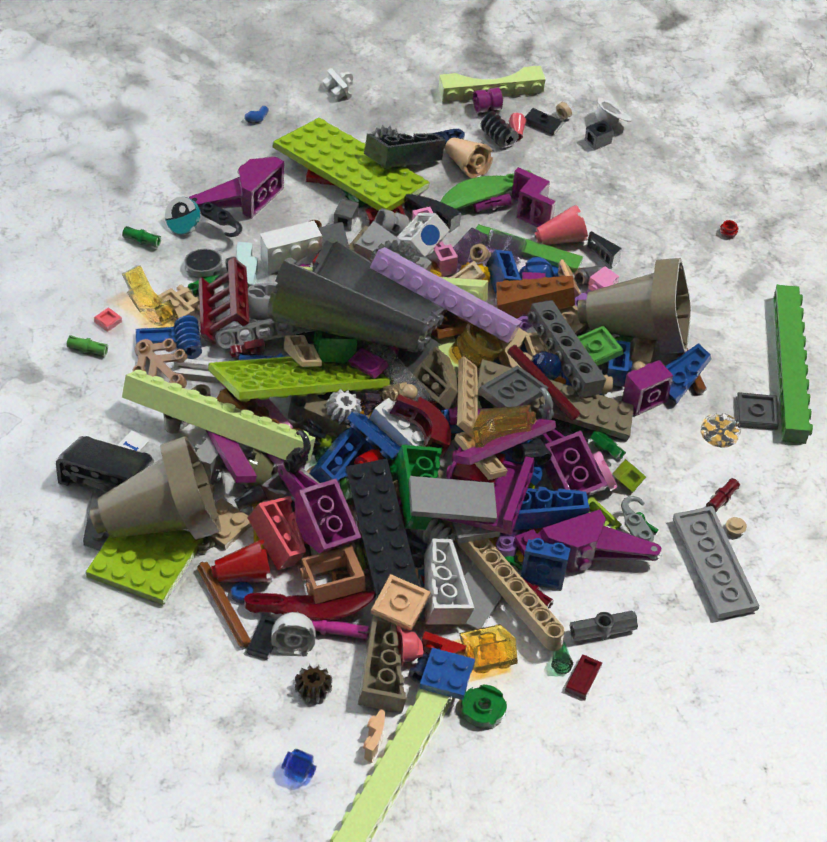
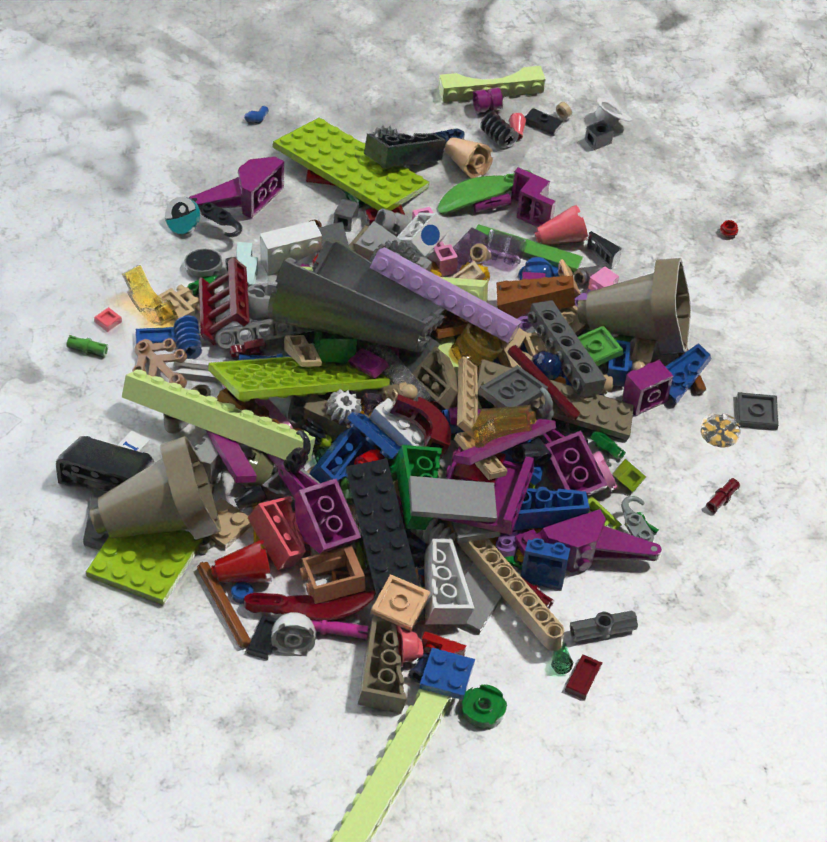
green pin [122,226,162,247] -> none
clear blue head [281,748,317,783] -> none
dark brown gear [295,664,332,704] -> none
white hips [322,68,353,100] -> none
light nougat slope [363,709,385,763] -> none
black slope [404,194,461,233] -> none
clear yellow slope [459,624,518,673] -> none
blue brick [485,250,521,293] -> none
light grey plate [673,506,760,619] -> none
tan plate [725,517,747,537] -> none
bright green brick [773,284,813,444] -> none

